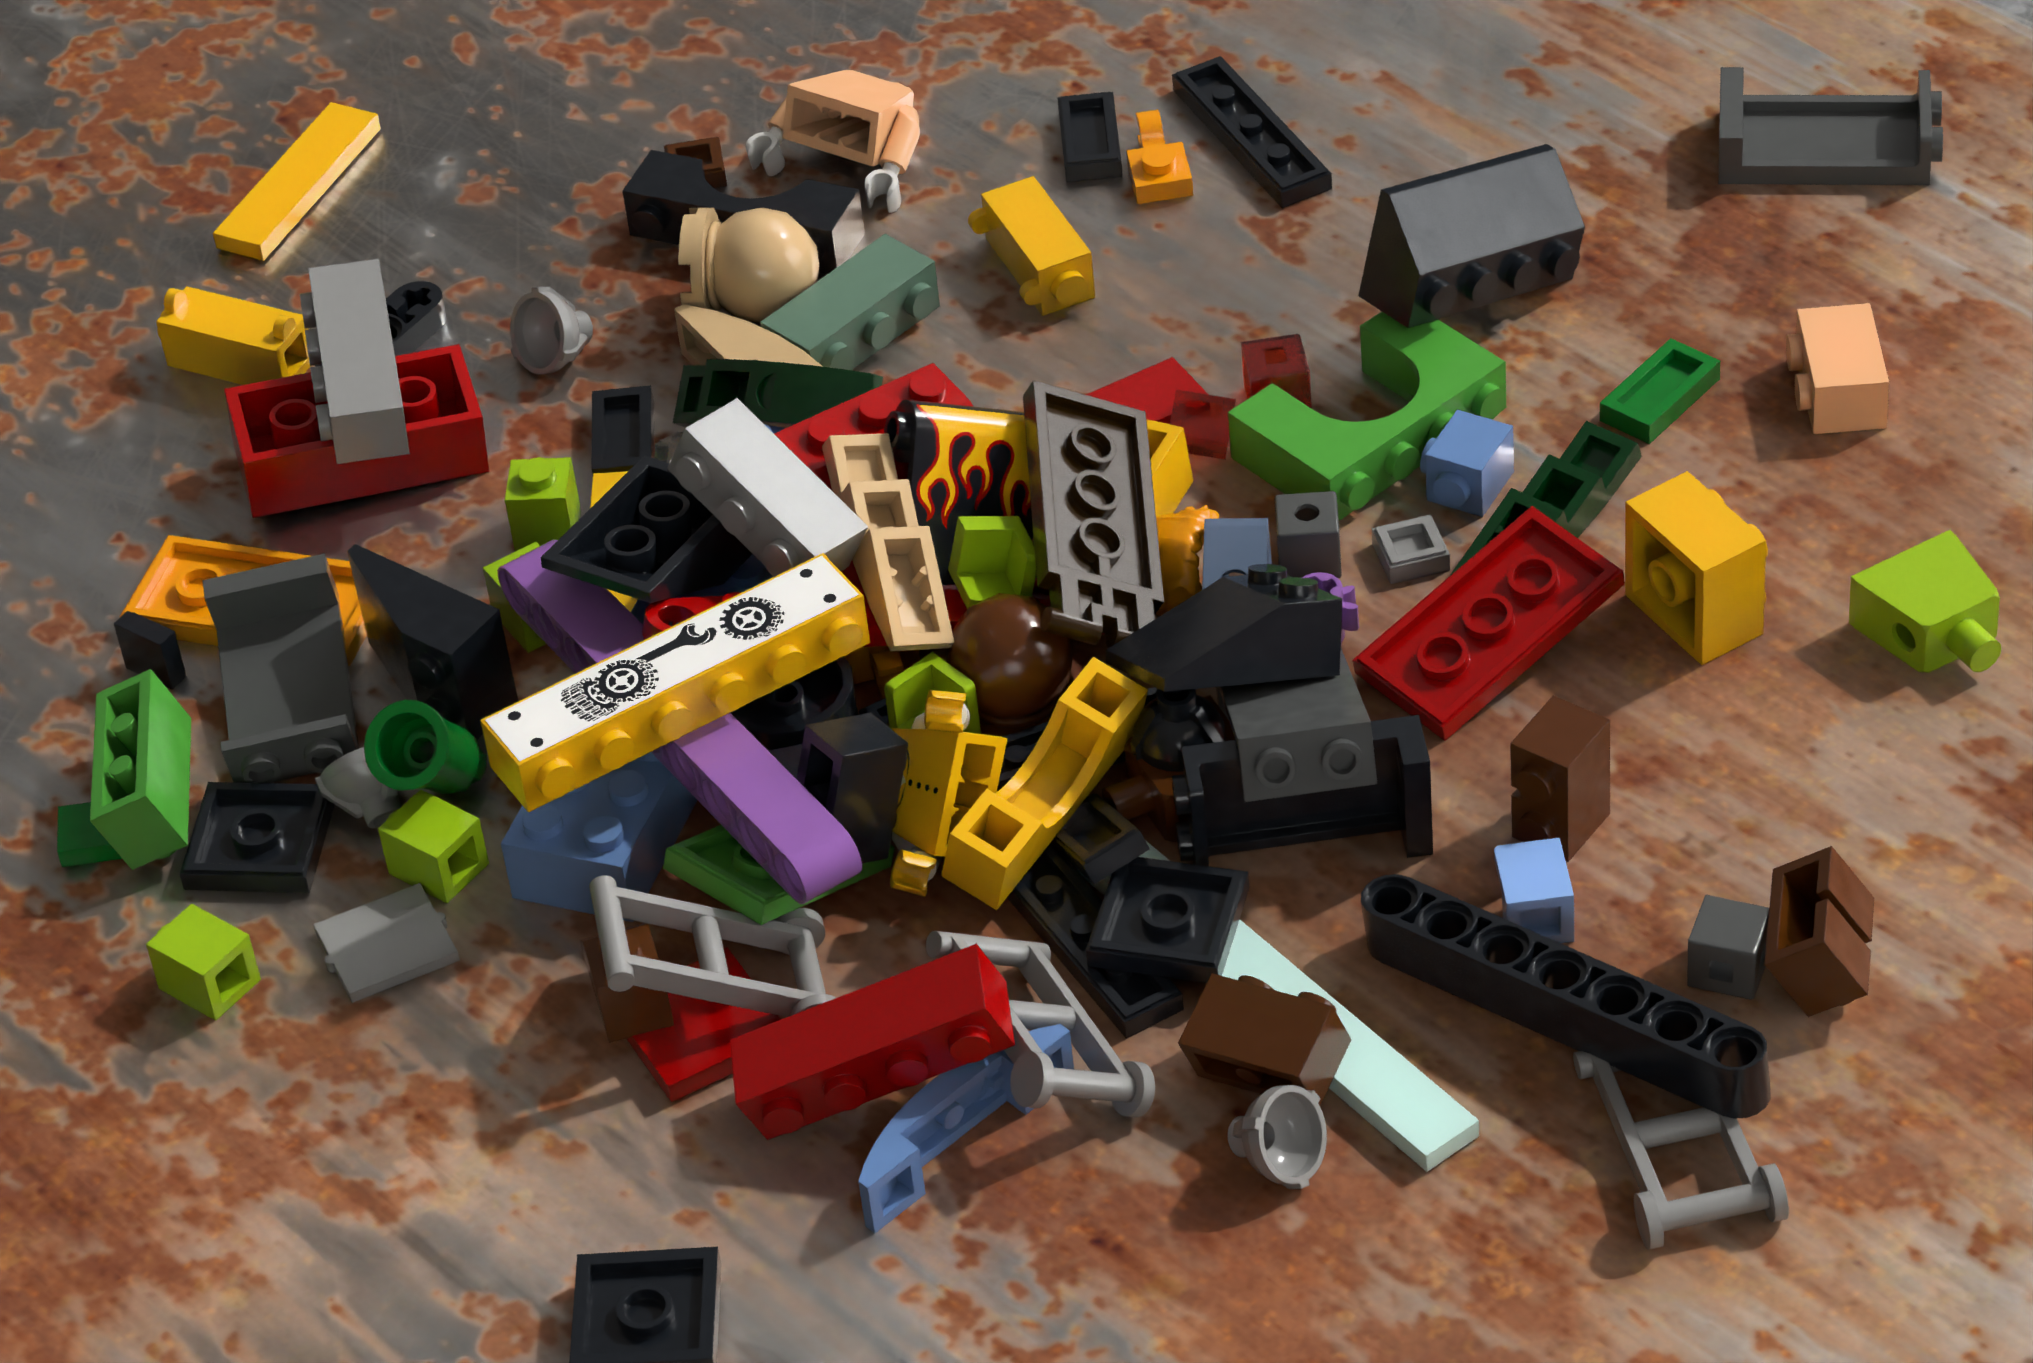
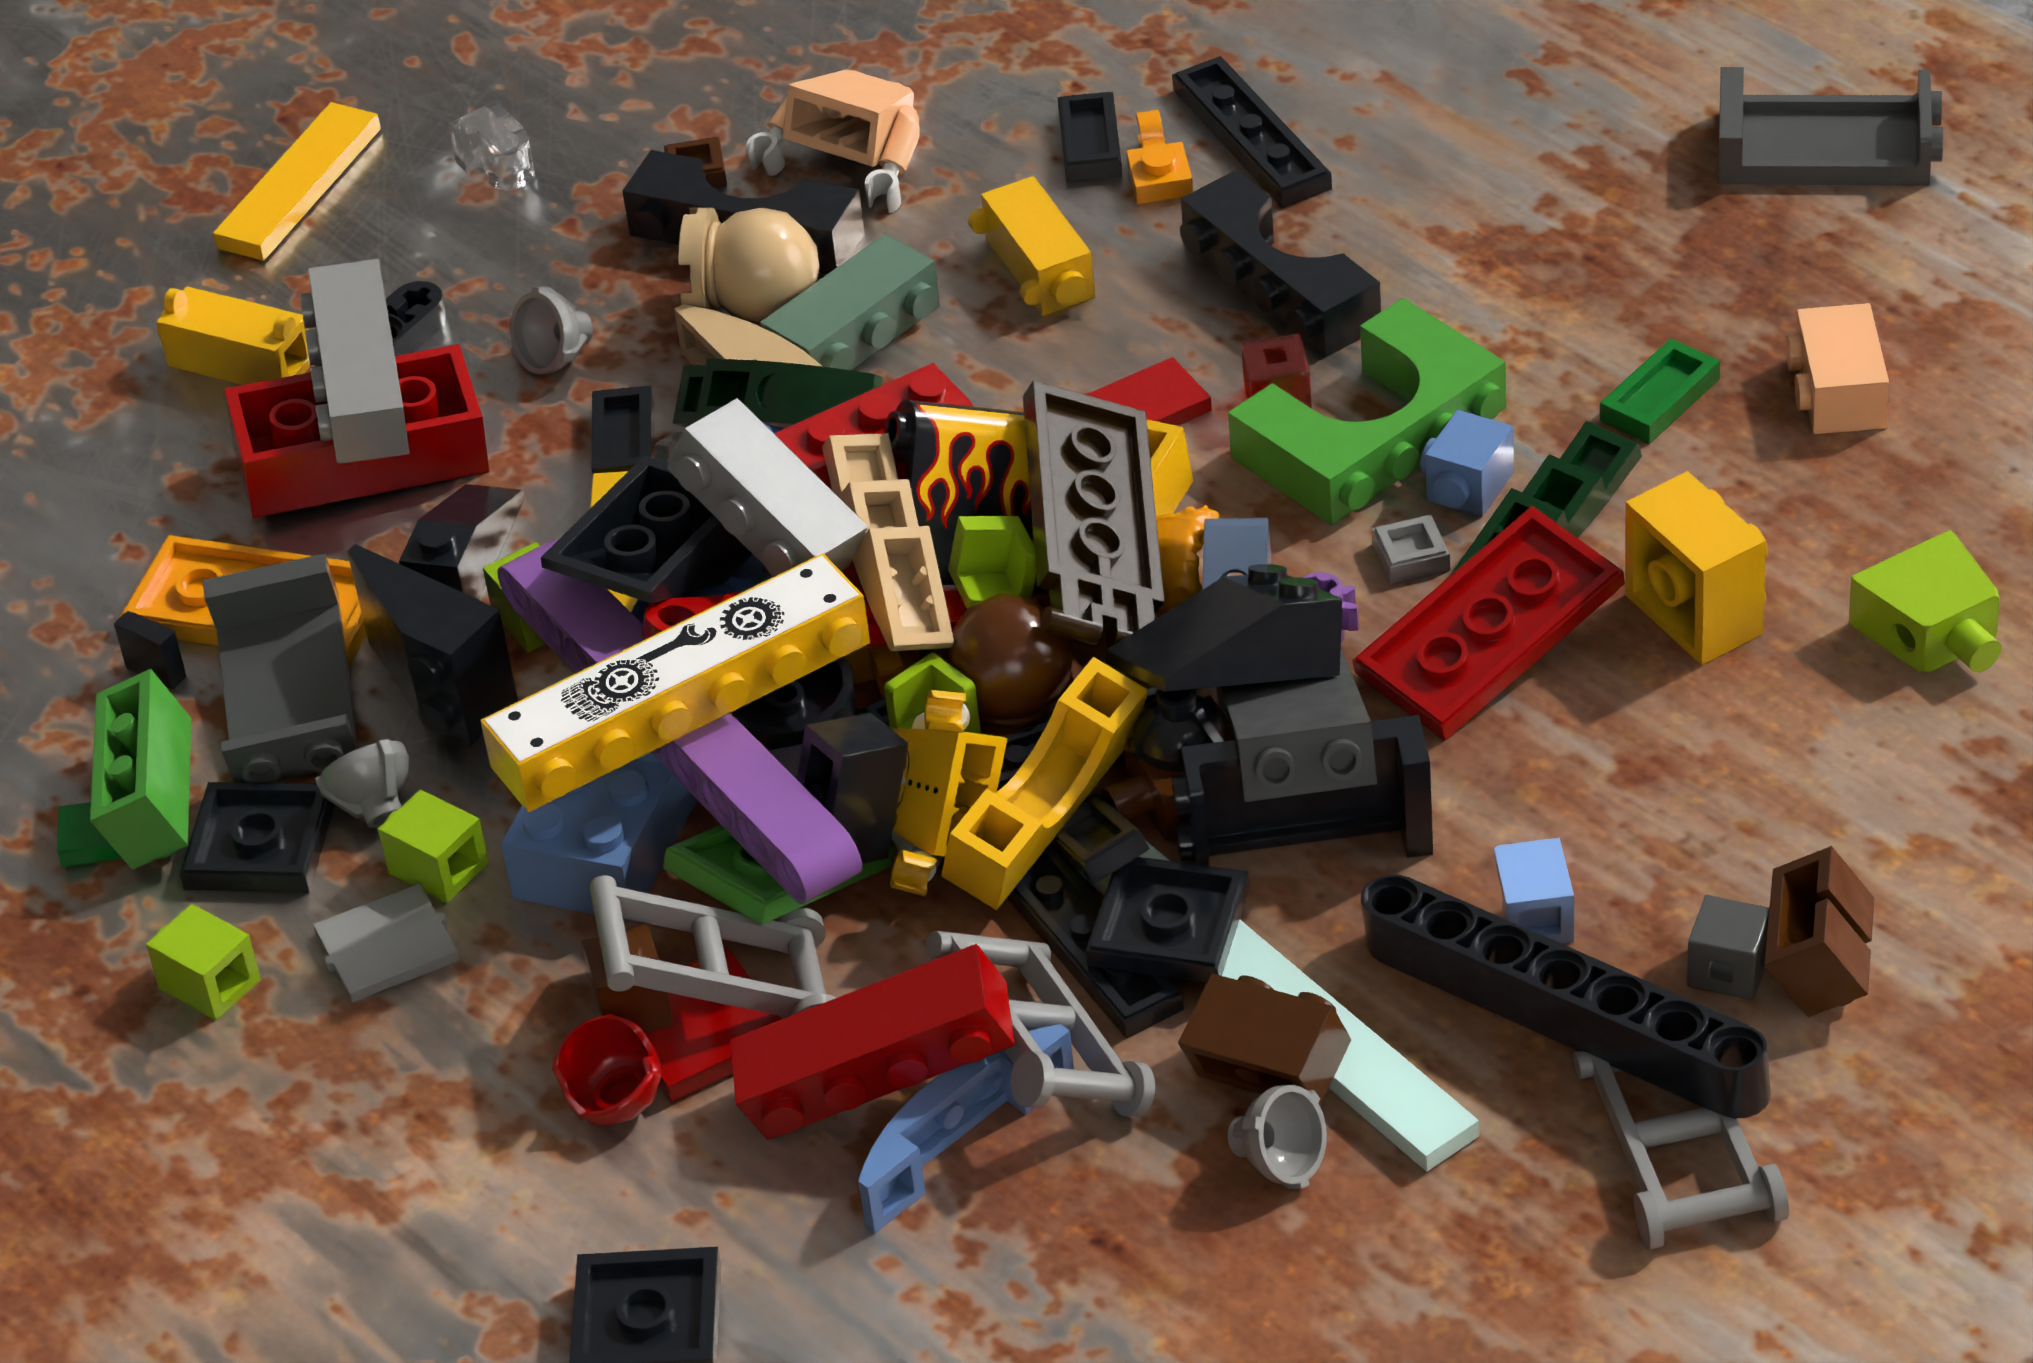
green plant [364,700,487,794] -> none
lime brick [504,457,581,552] -> none
clear red tile [1170,390,1236,460] -> none
dark grey piece [1274,491,1342,578] -> none
black slope [1358,144,1585,328] -> none
reddish brown piece [1510,695,1610,862] -> none
none -> black slope [399,484,525,600]
none -> clear leg [448,101,535,190]
none -> red hair [552,1014,662,1127]
none -> black arch [1180,170,1381,358]

